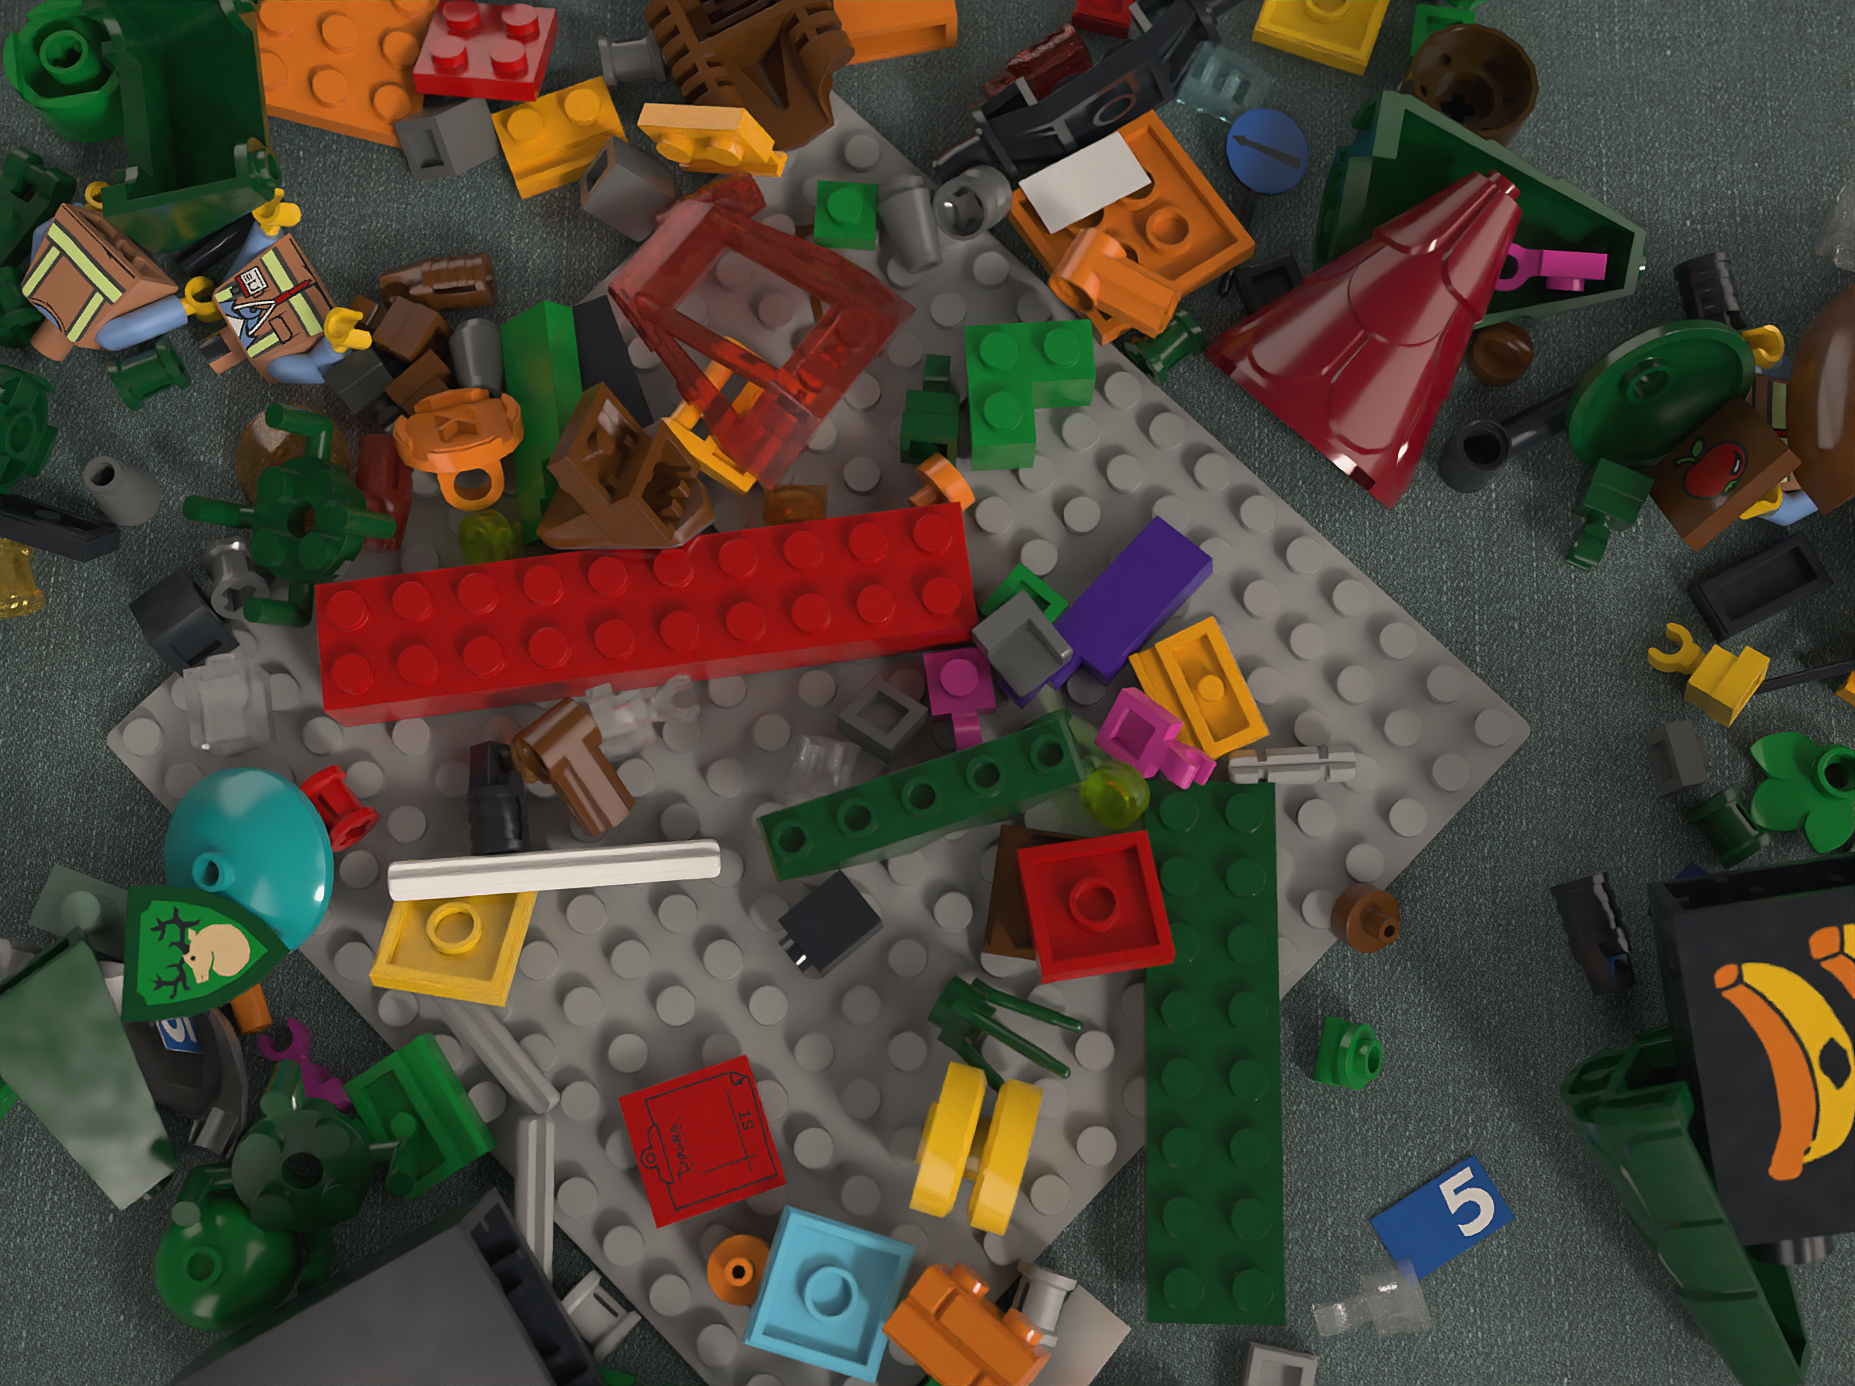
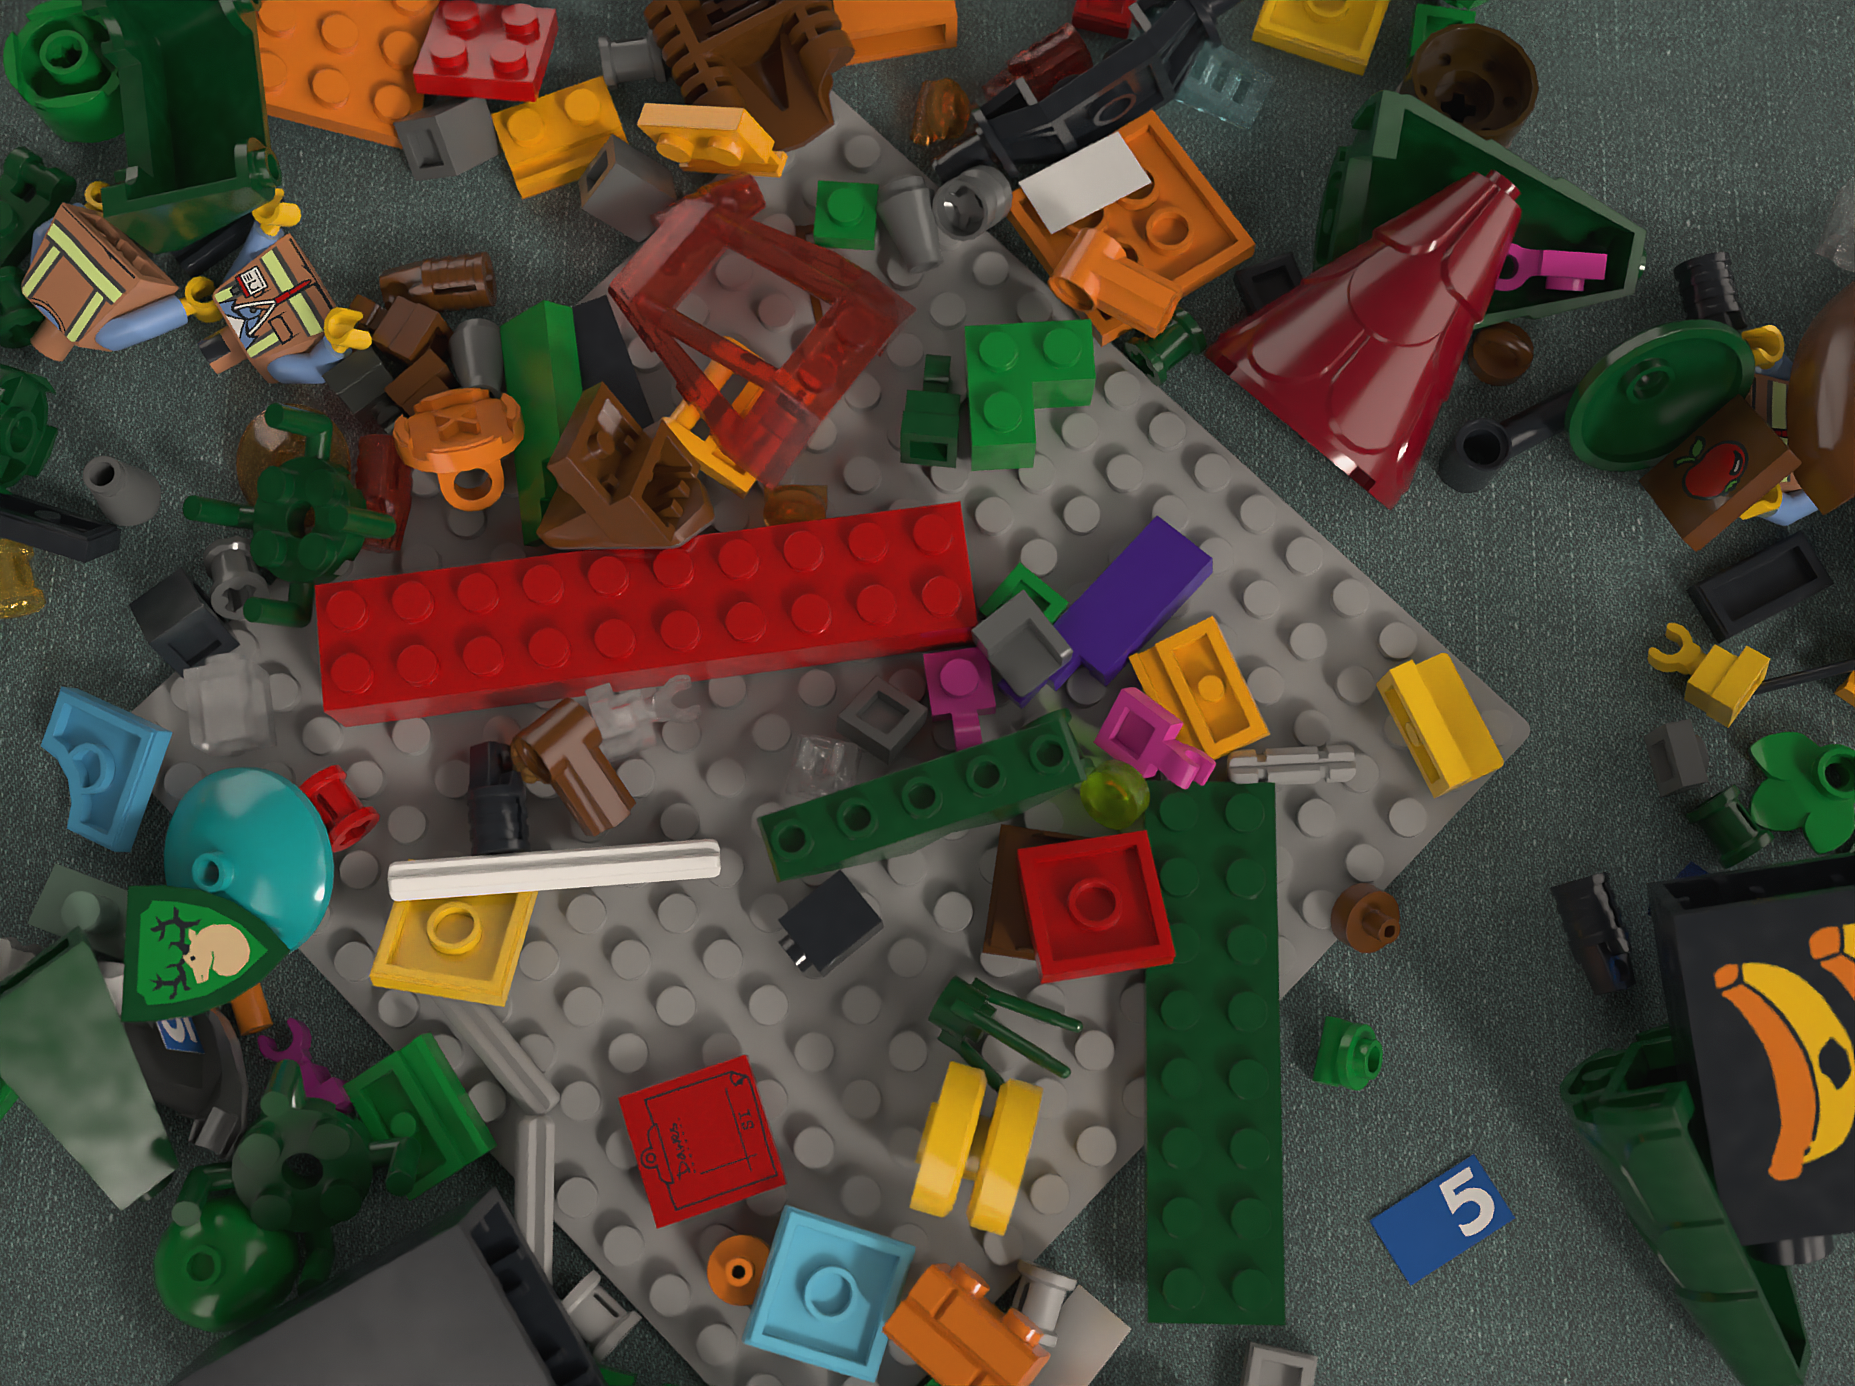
dark green bush [106,335,191,412] -> none
clear neon green tile [458,509,524,565] -> none
orange tile [908,452,975,512] -> none
blue piece [1218,108,1310,297] -> none
clear piece [1311,1258,1434,1338] -> none
dark green piece [1565,457,1655,572] -> none
none -> dark azure tile [41,687,173,852]
none -> clear orange plate [910,78,971,146]
none -> yellow panel [1376,653,1504,799]

